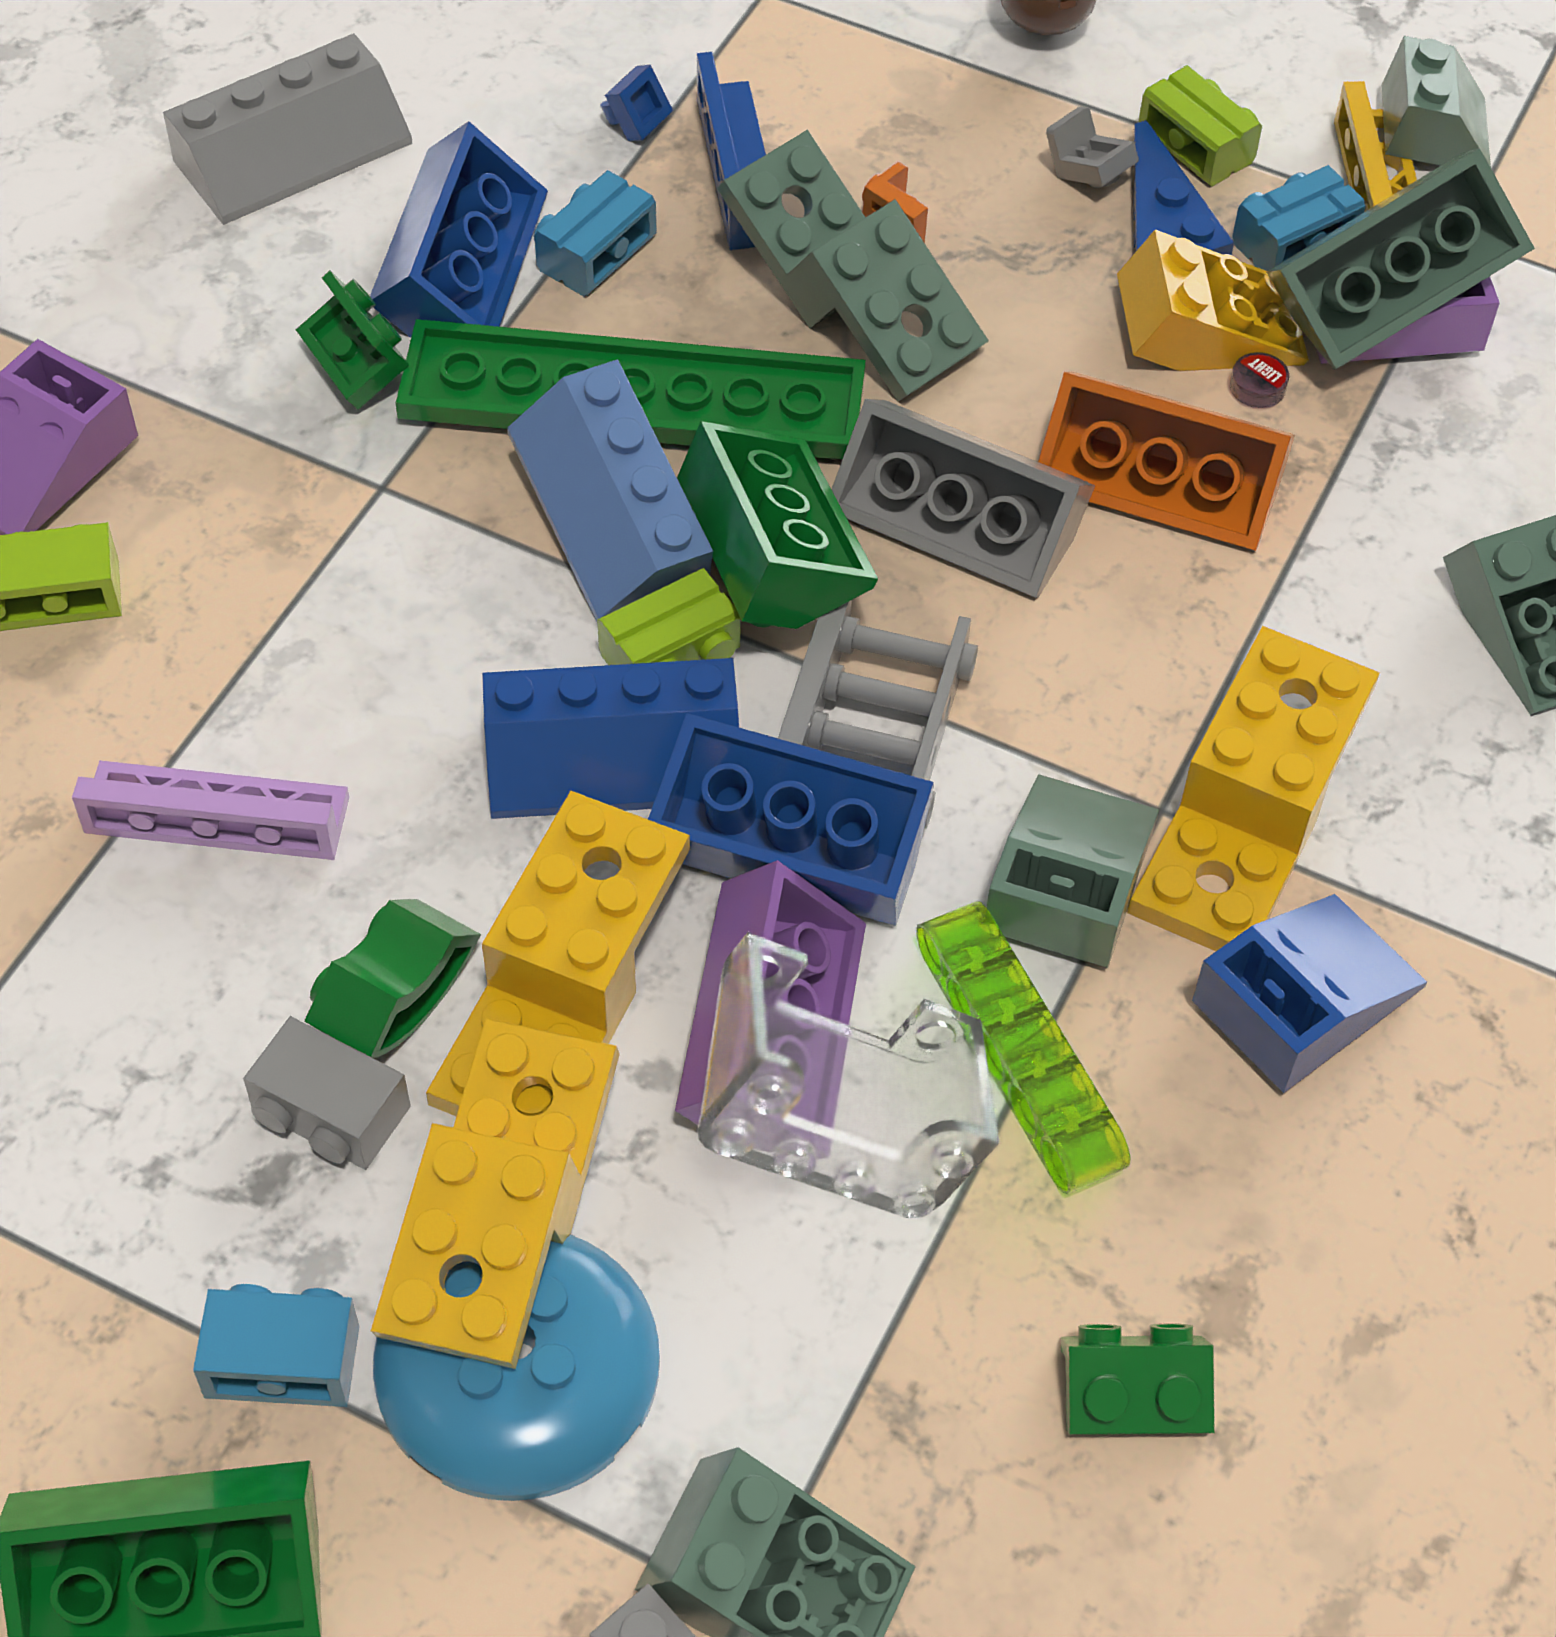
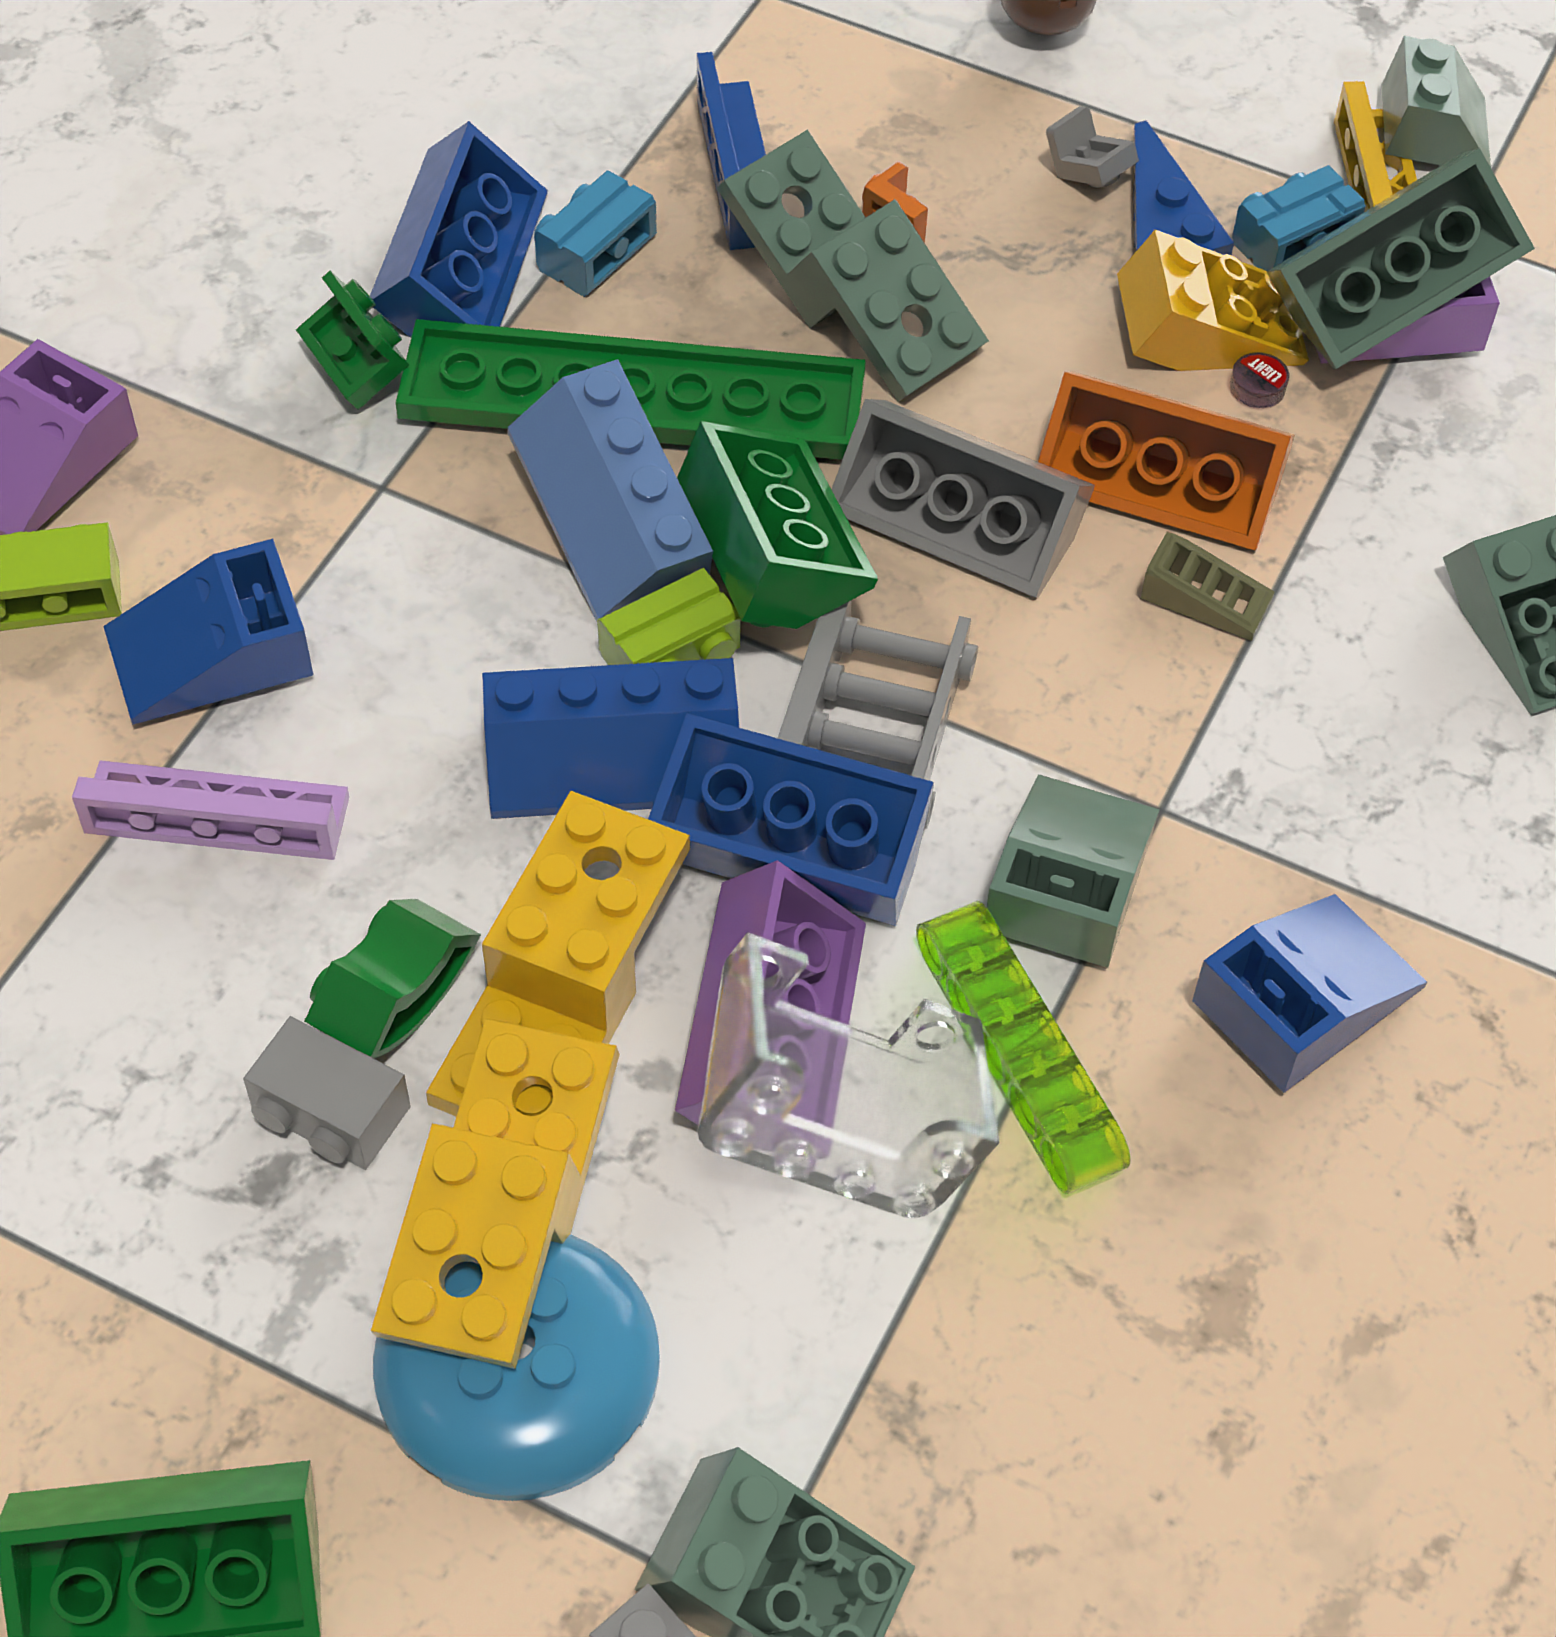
light grey slope [163,33,412,225] -> none
dark azure brick [193,1284,360,1407] -> none
blue tile [600,65,673,141] -> none
green bracket [1061,1323,1214,1434] -> none
yellow bracket [1127,626,1380,951] -> none
lime brick [1138,65,1263,187] -> none
none -> blue slope [103,539,314,725]
none -> olive slope [1140,531,1275,641]

